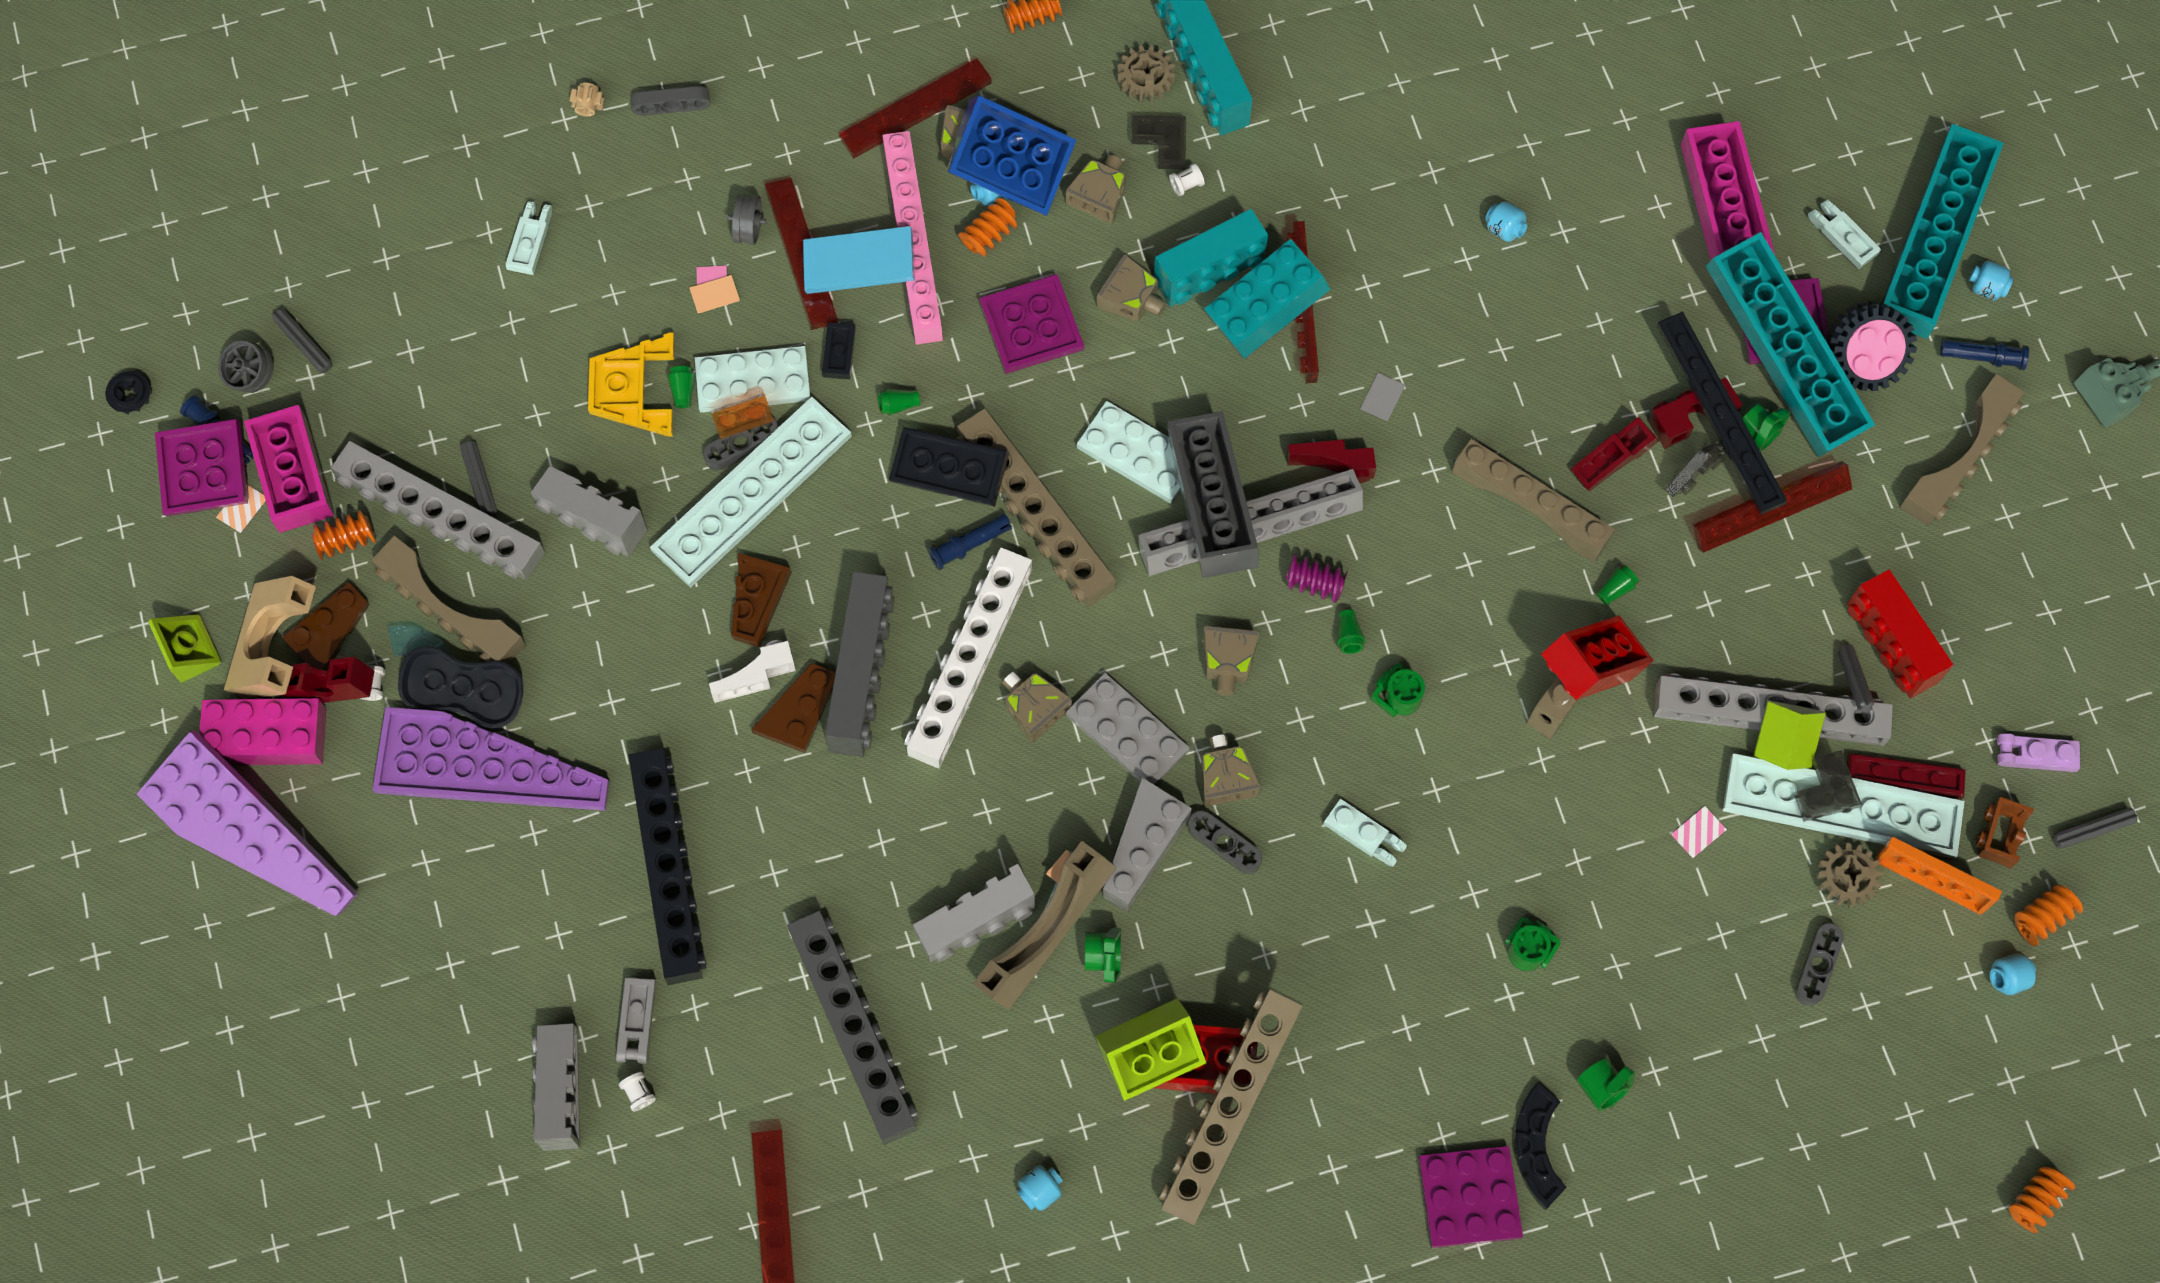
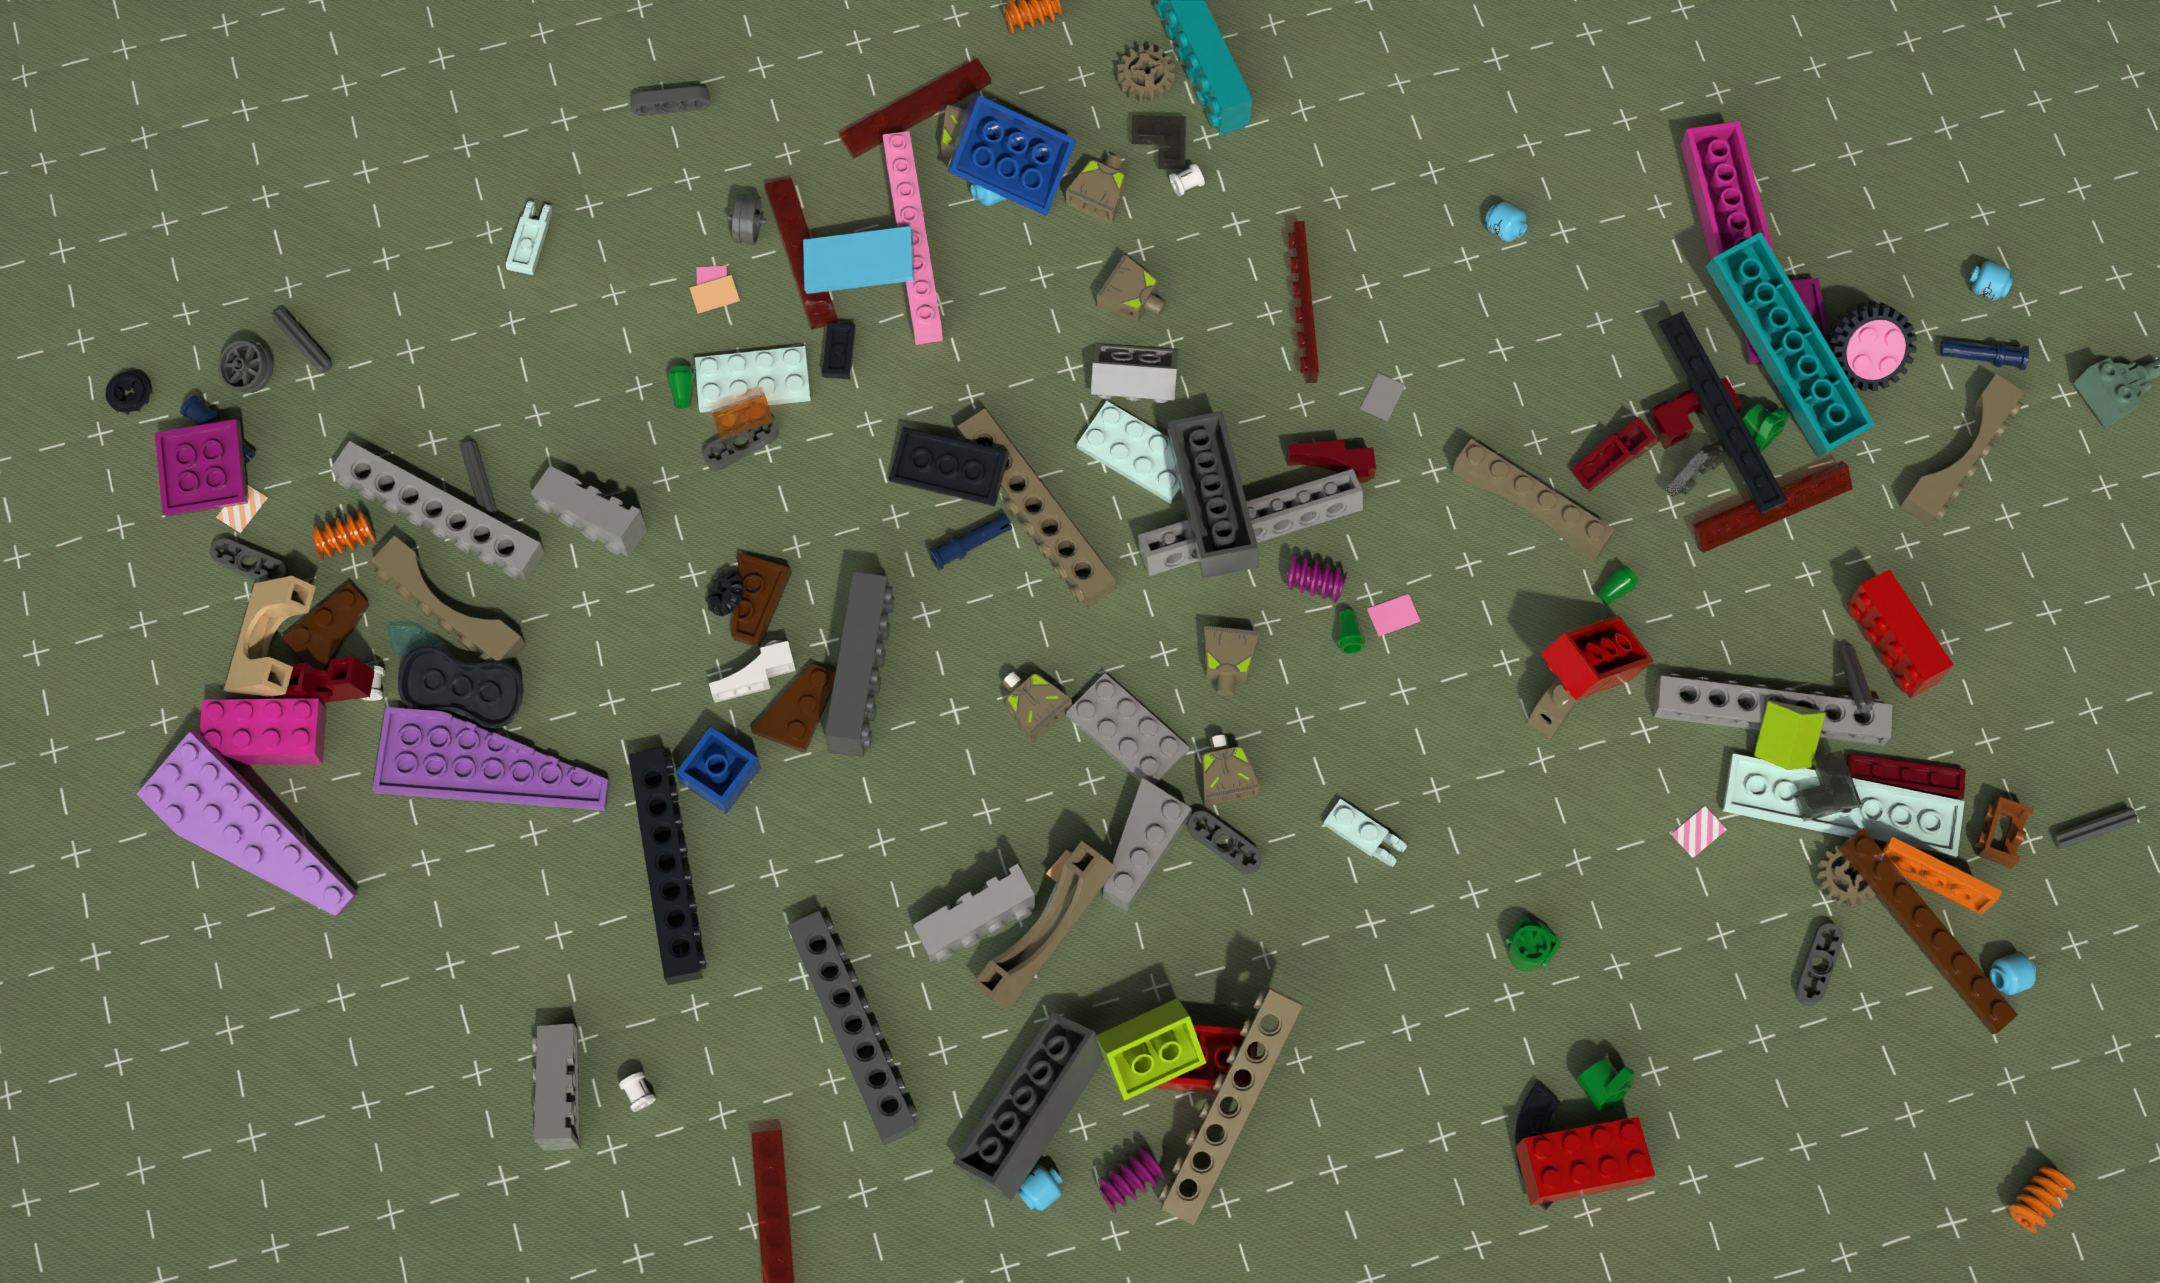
lime slope [148,614,221,683] -> none
dark pink brick [244,405,334,533] -> none
tan gear [569,83,604,117] -> none
yellow wing [588,333,675,437] -> none
light grey plate [616,978,656,1064] -> none
light aqua plate [650,397,852,588] -> none
green cone [878,388,920,416] -> none
white brick [904,548,1032,769] -> none
orange piece [958,197,1018,257] -> none
magenta plate [979,274,1084,374] -> none
green piece [1085,928,1121,983] -> none
teal brick [1154,208,1268,307] -> none
teal brick [1204,239,1331,359] -> none
green piece [1370,663,1425,717] -> none
magenta plate [1418,1146,1523,1248] -> none
light aqua hinge [1808,200,1881,269] -> none
teal brick [1881,124,2004,339] -> none
lavender plate [1997,734,2080,772] -> none
orange piece [2014,884,2083,946] -> none
none -> dark grey beam [210,538,289,582]
none -> blue brick [676,726,761,814]
none -> black gear [705,571,744,616]
none -> dark grey brick [953,1012,1104,1201]
none -> slope [1091,344,1178,403]
none -> magenta piece [1098,1149,1165,1214]
none -> bright pink sticker [1367,594,1420,636]
none -> red brick [1515,1117,1655,1206]
none -> reddish brown plate [1839,828,2018,1034]

